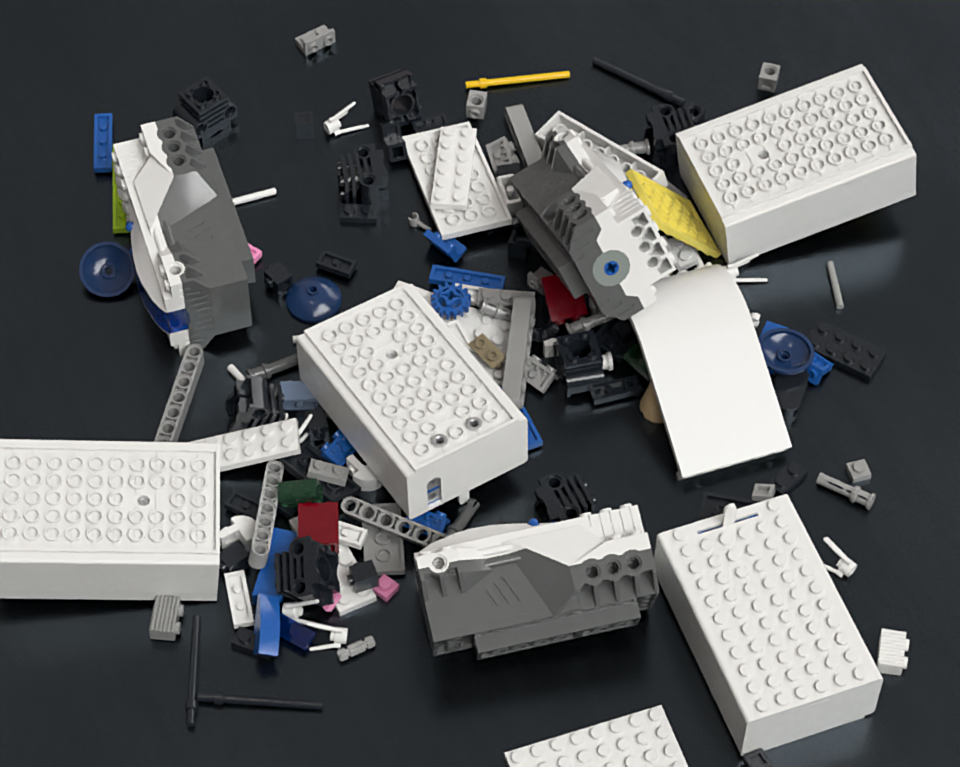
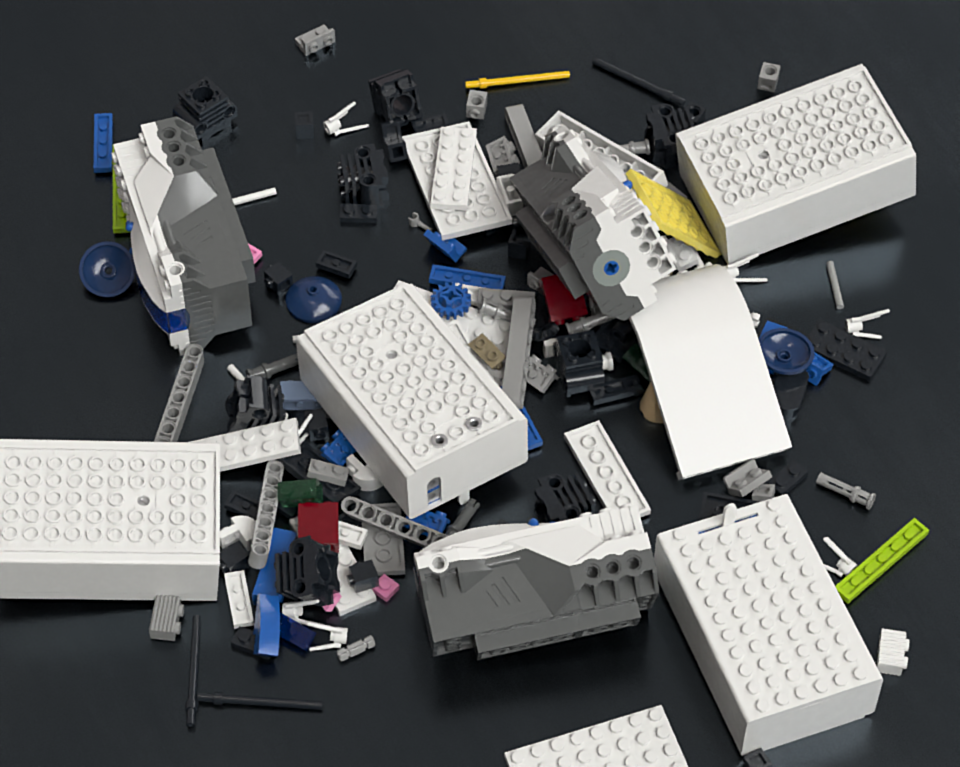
light grey plate [845,459,872,483] -> none
none -> white plate [564,420,651,517]
none -> light grey bracket [723,459,772,497]
none -> lime plate [835,518,929,604]
none -> white plant [845,309,890,339]

